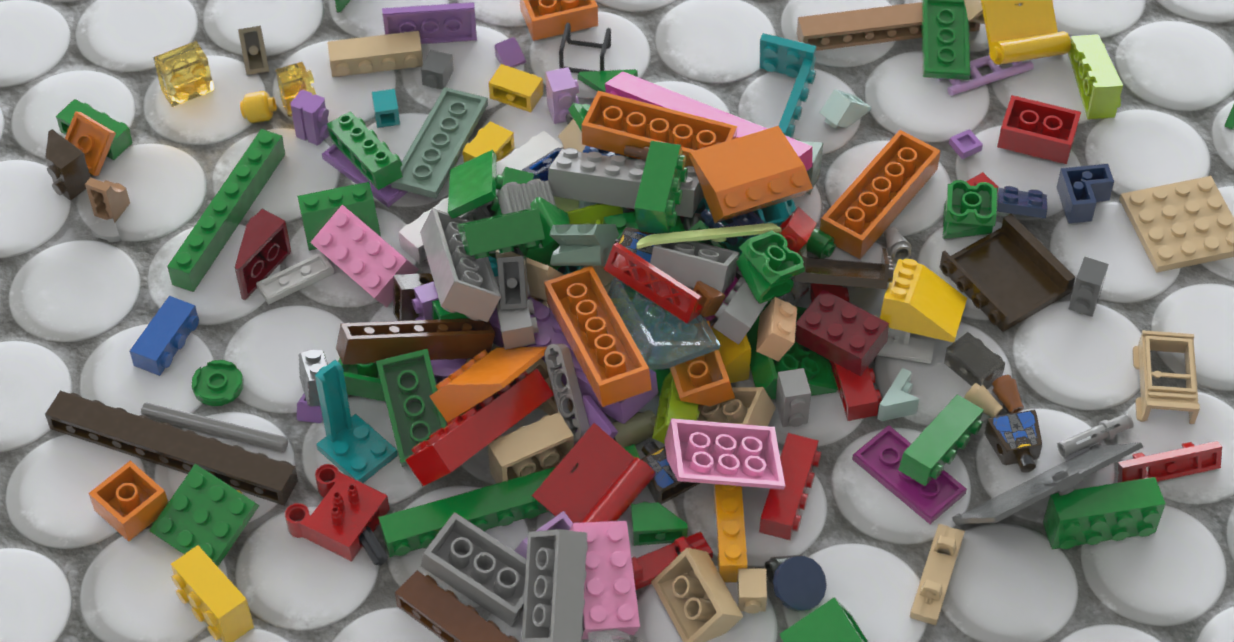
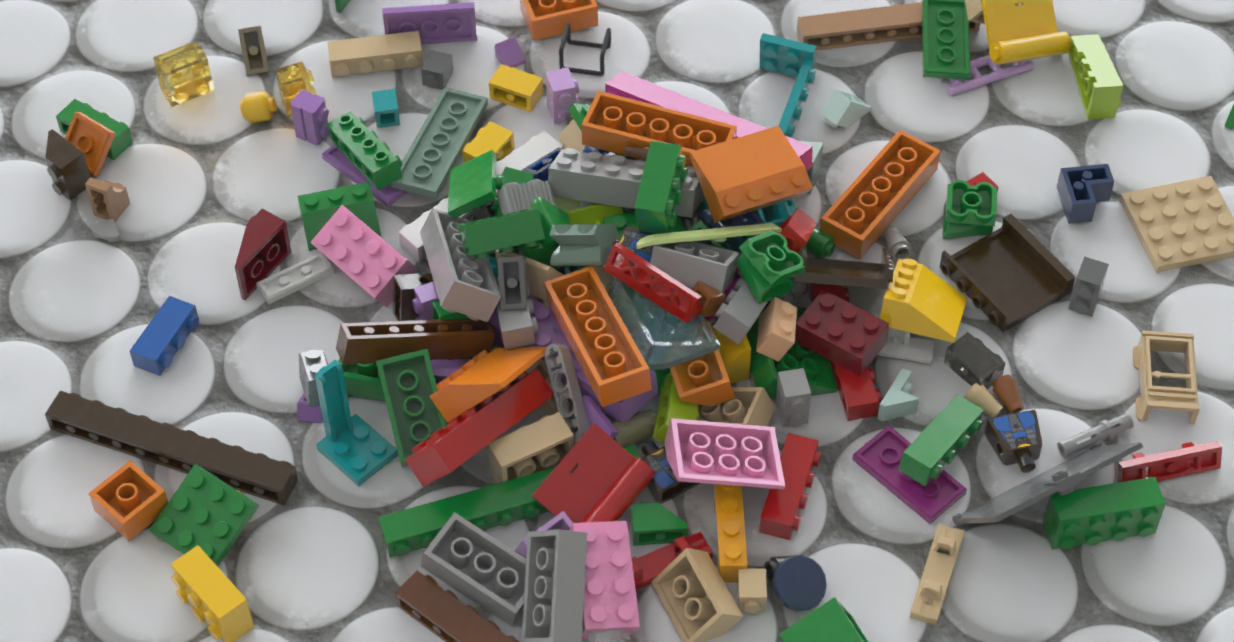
light grey axle [141,402,288,452] -> none
green brick [167,129,286,292] -> none
green tile [192,360,244,406] -> none
red piece [285,464,390,566] -> none
green tile [578,69,638,93] -> none
medium lavender plate [949,129,983,159] -> none
red brick [997,95,1081,164] -> none
dark blue plate [997,186,1047,219] -> none

